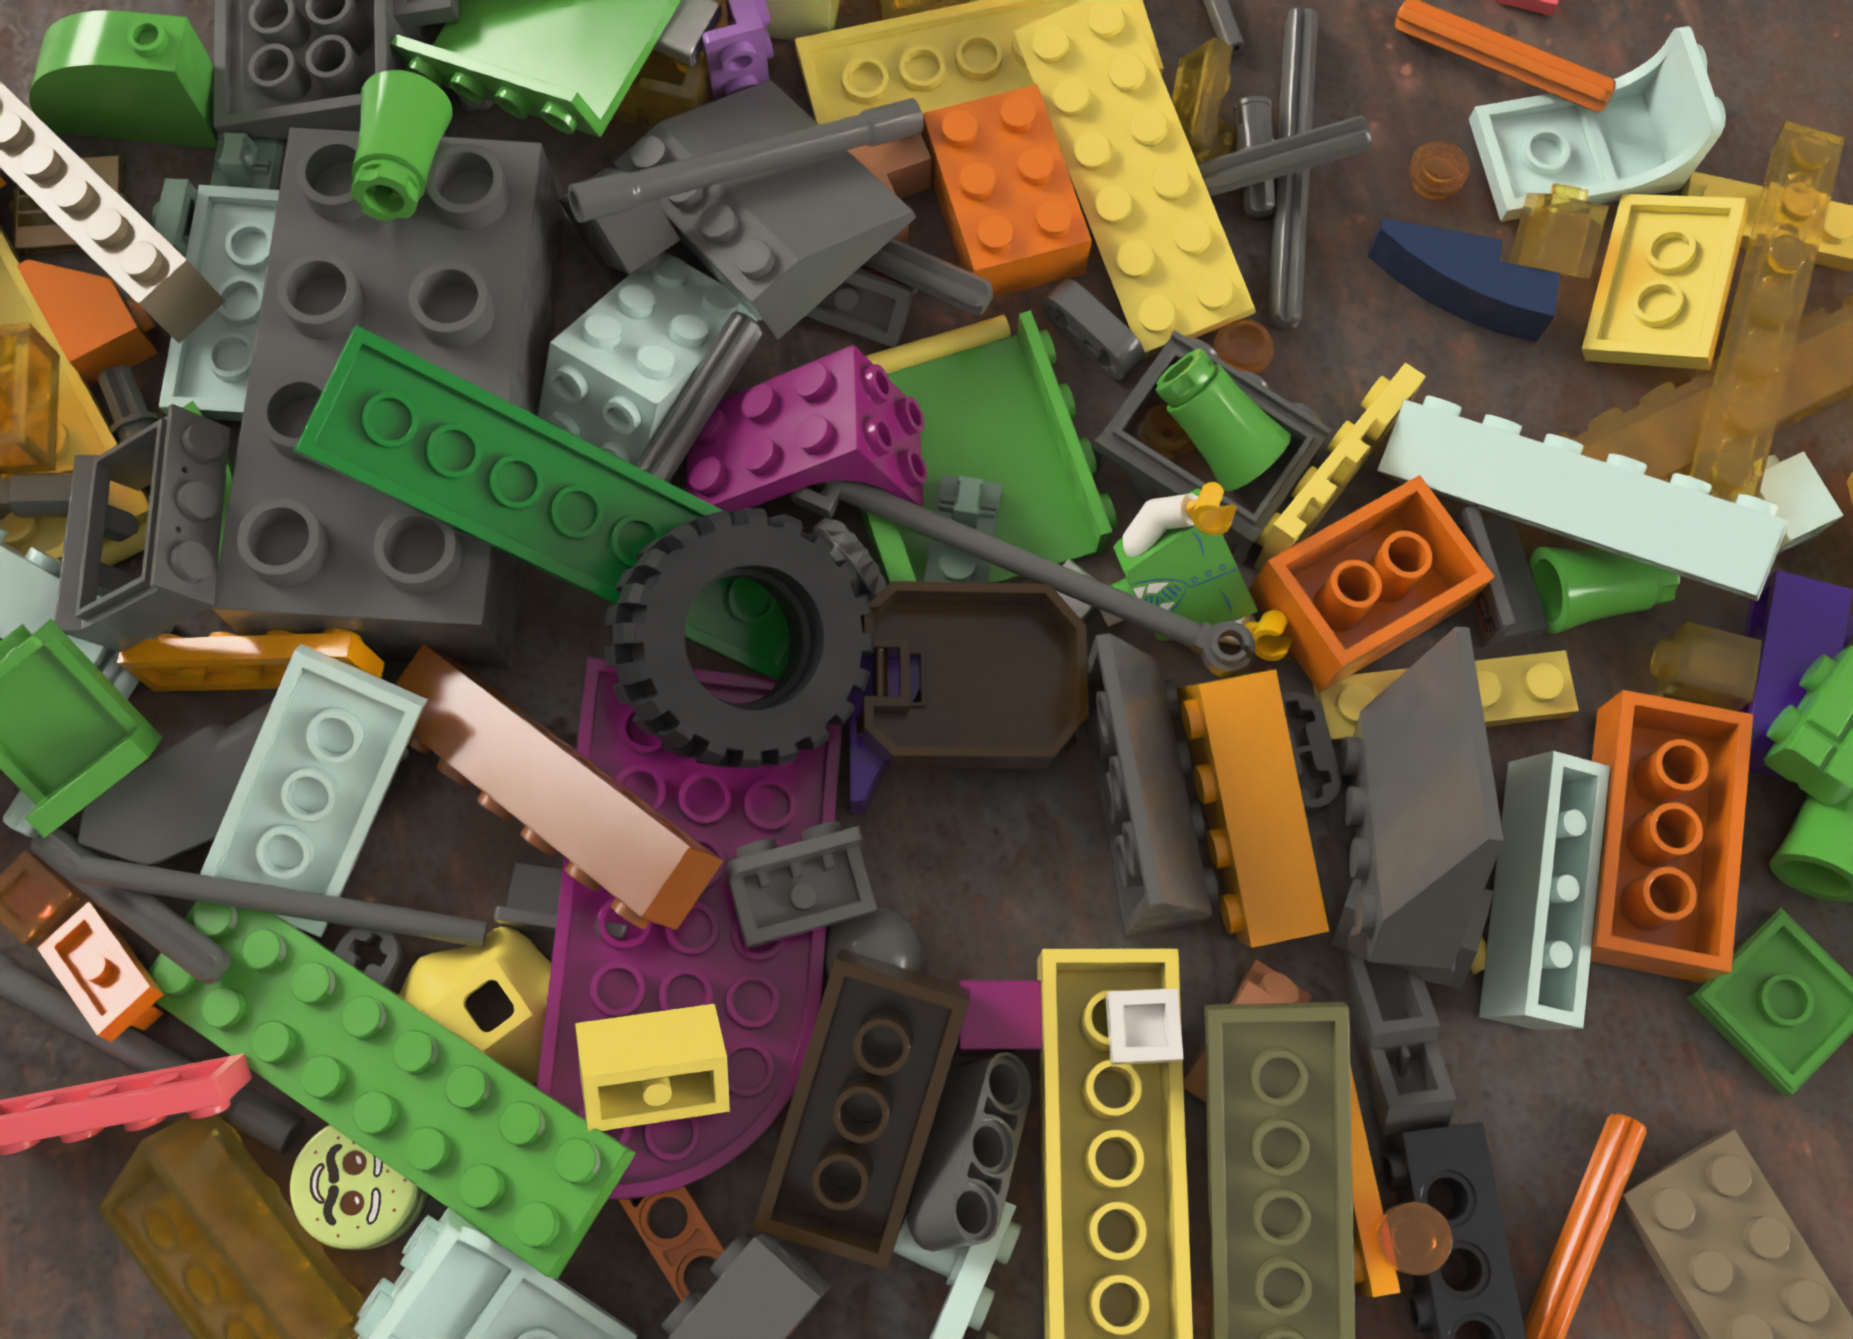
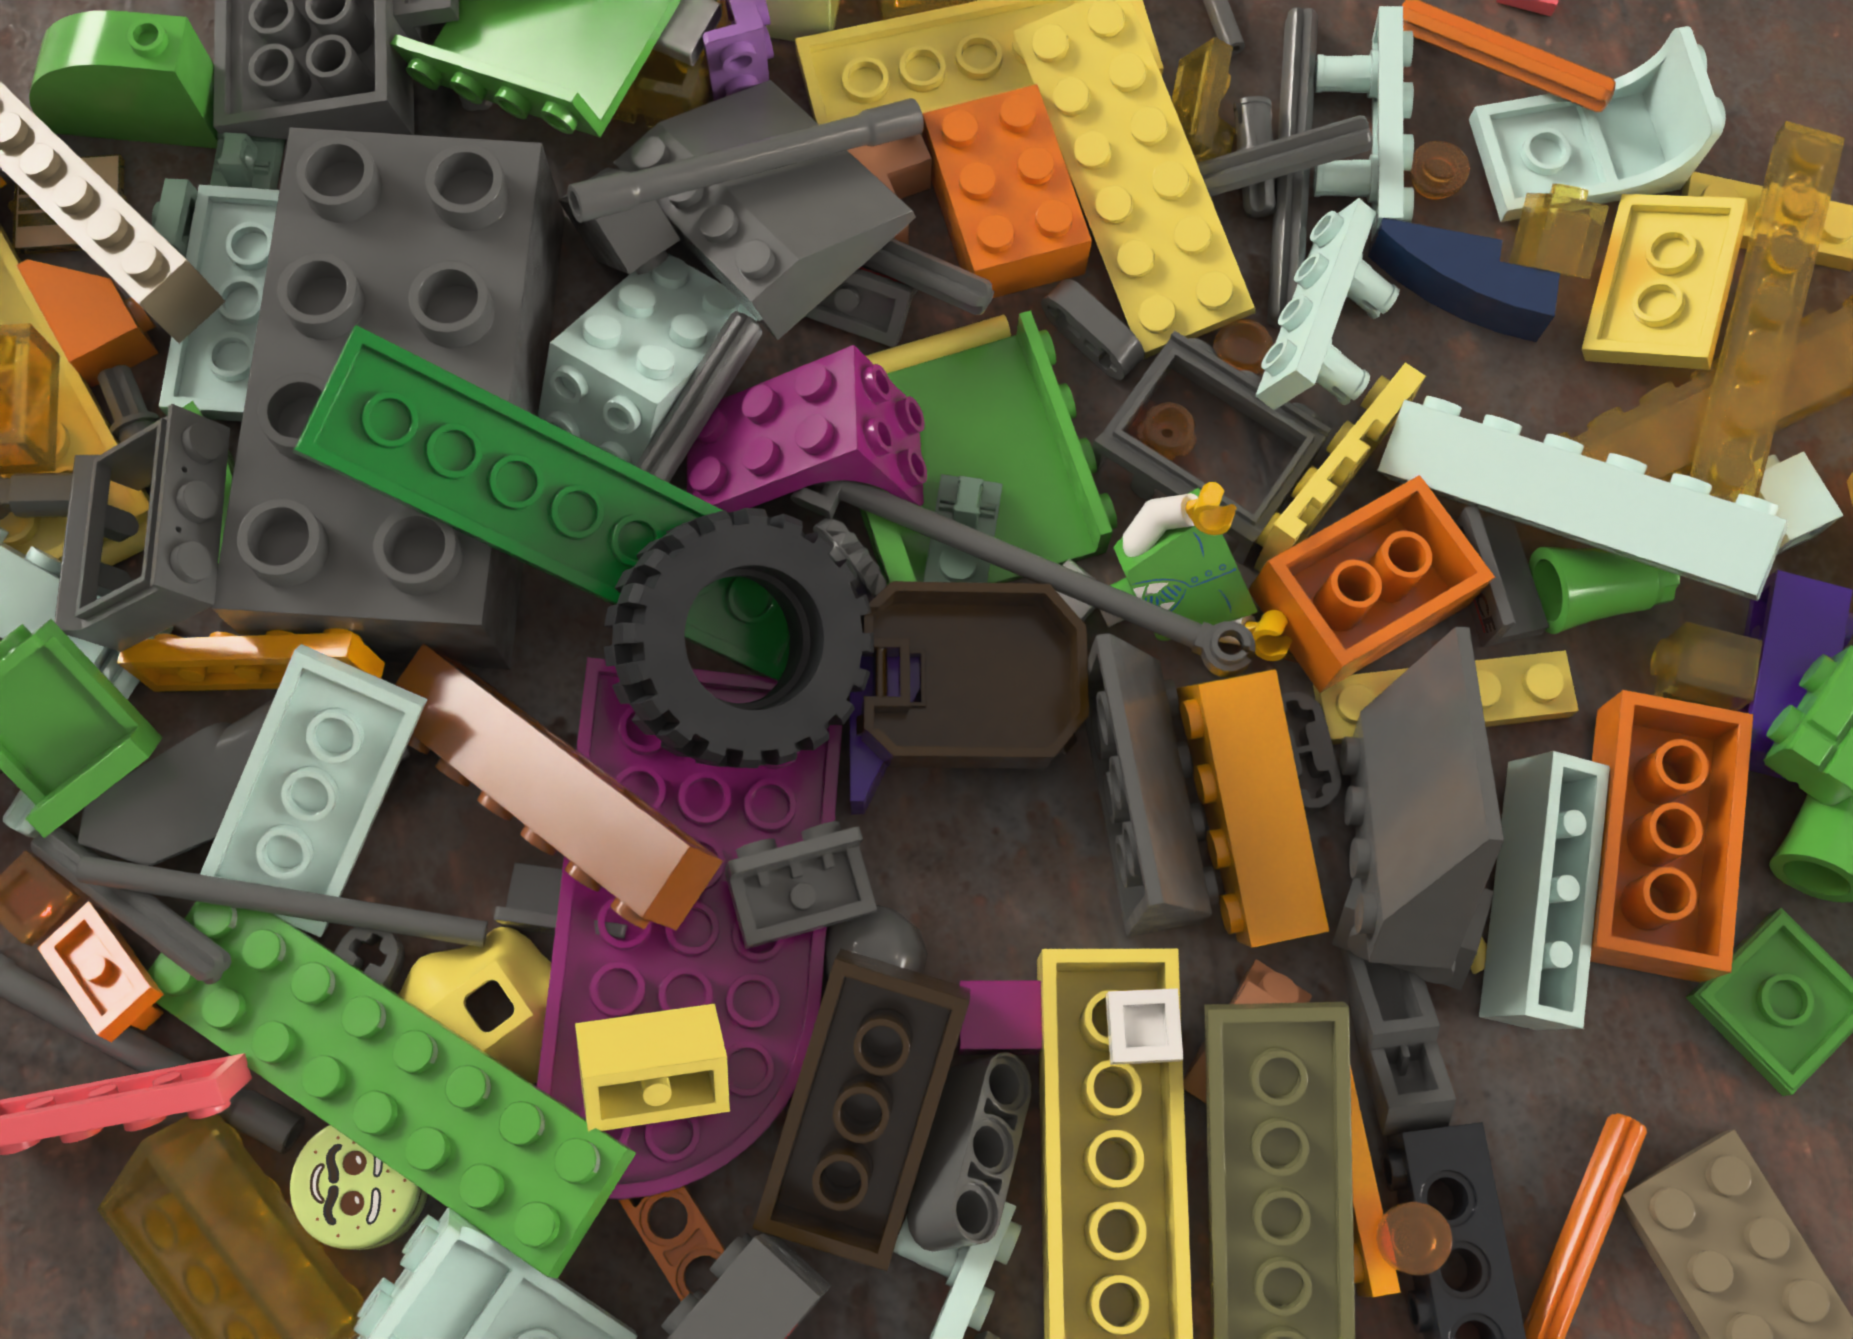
bright green plant [351,70,453,222] -> none
bright green plant [1156,348,1291,491] -> none
none -> light aqua plate [1256,198,1399,410]
none -> light aqua plate [1313,6,1414,241]

